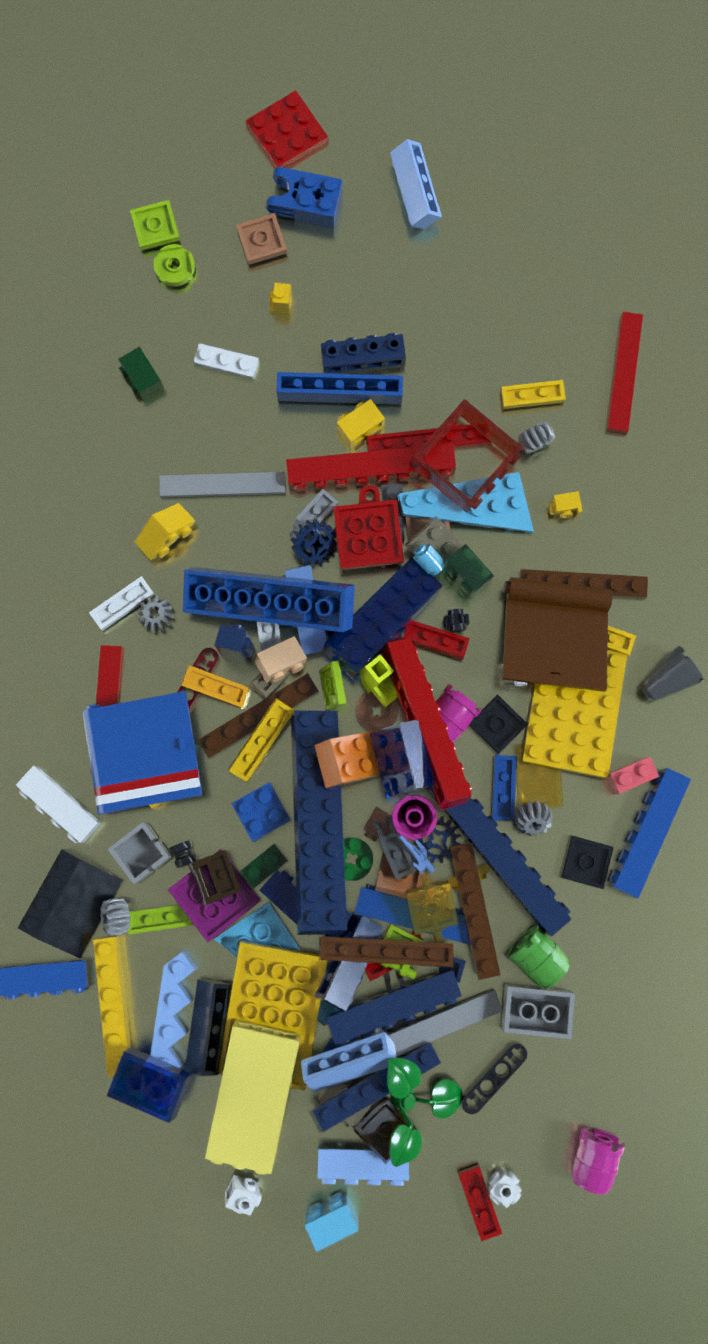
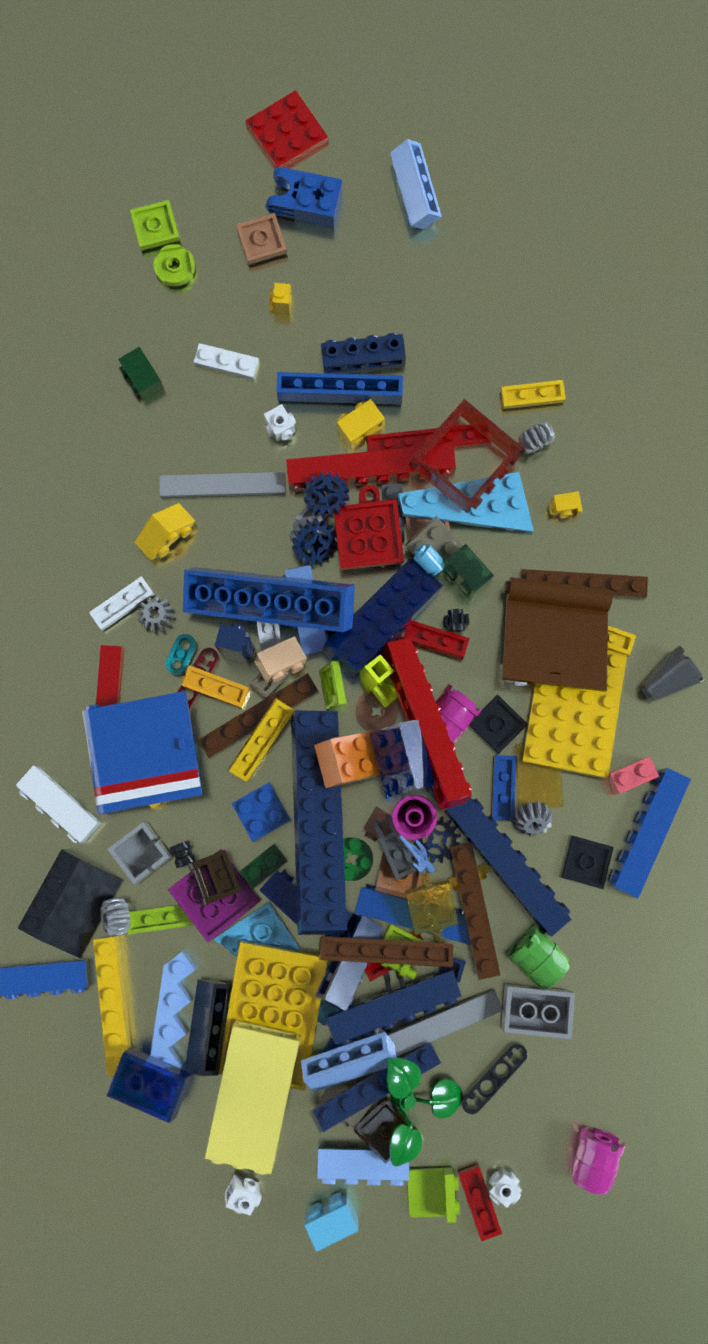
red tile [607,312,643,434] -> none
none -> teal plate [166,634,197,675]
none -> white brick [264,404,296,442]
none -> dark blue gear [303,472,350,518]
none -> lime bracket [407,1168,460,1223]

